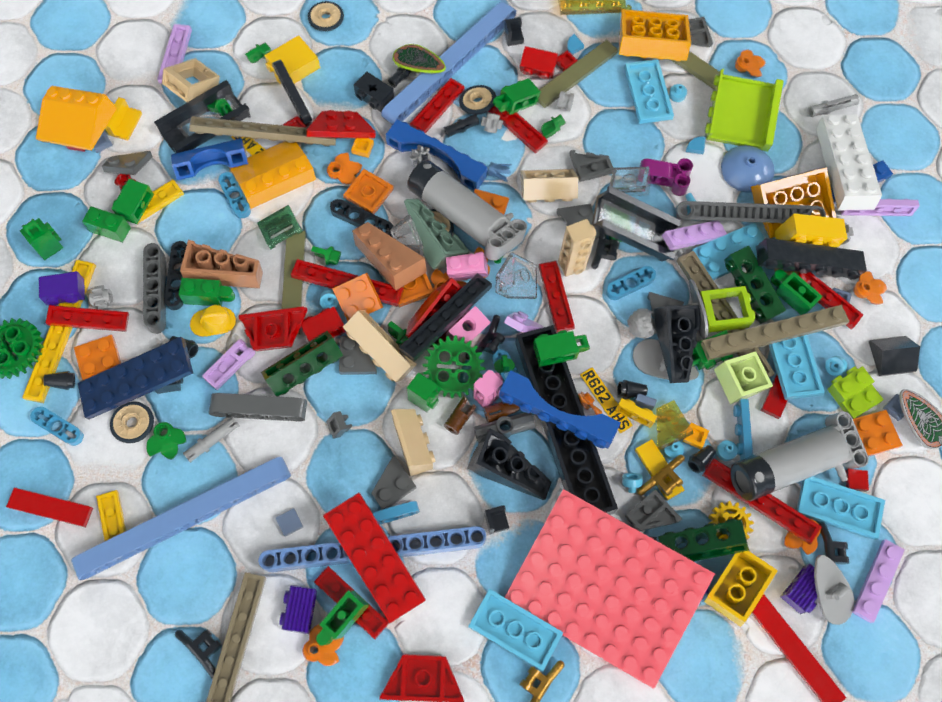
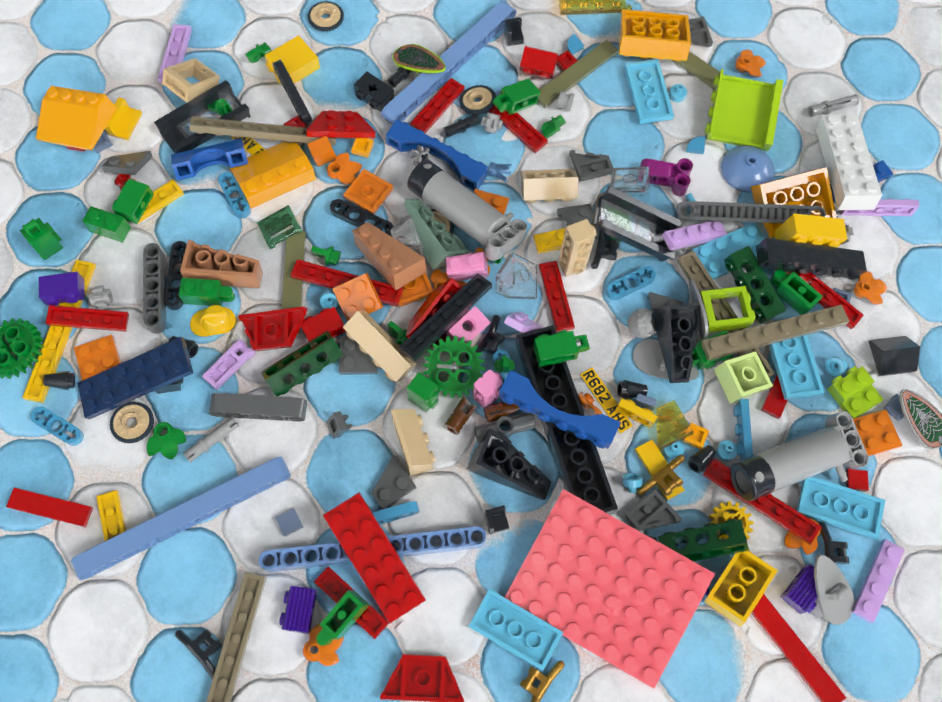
none -> orange panel [307,136,336,167]
none -> yellow plate [533,228,566,254]

